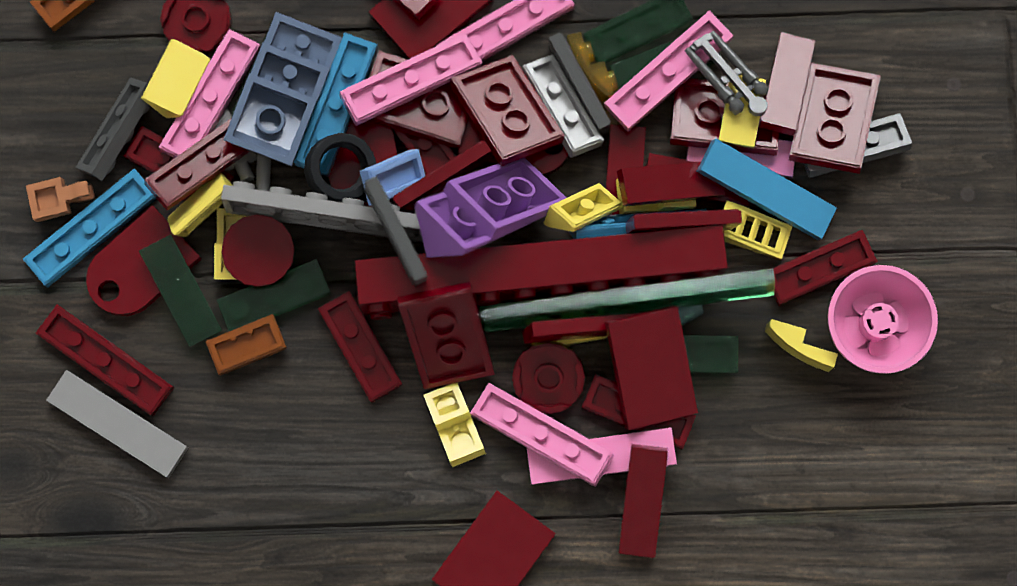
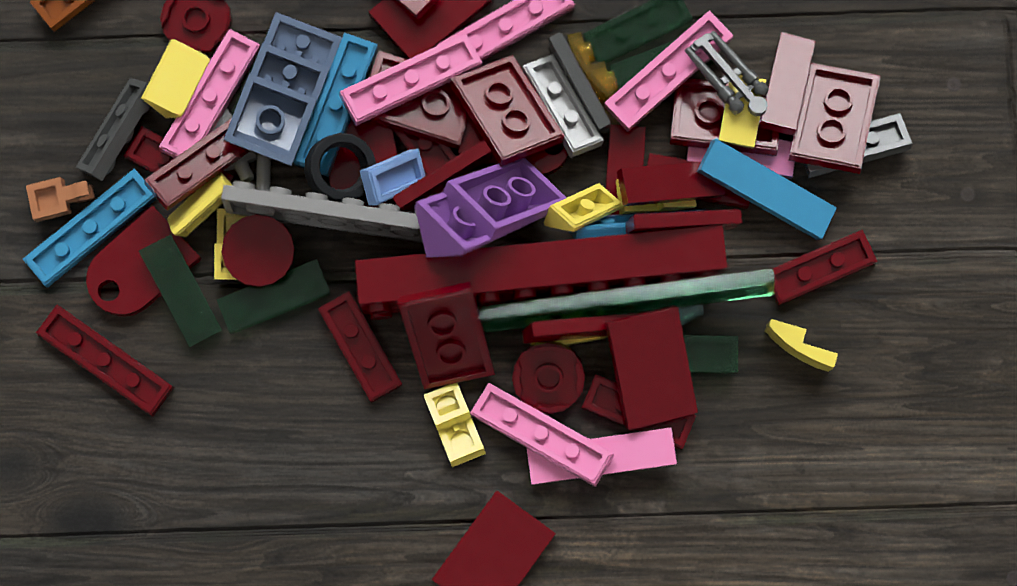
light grey tile [46,370,189,478] -> none
dark orange plate [205,314,287,376] -> none
dark grey tile [364,176,428,287] -> none
dark red tile [619,444,668,558] -> none
light yellow slope [722,200,793,260] -> none
bright pink piece [828,265,938,374] -> none

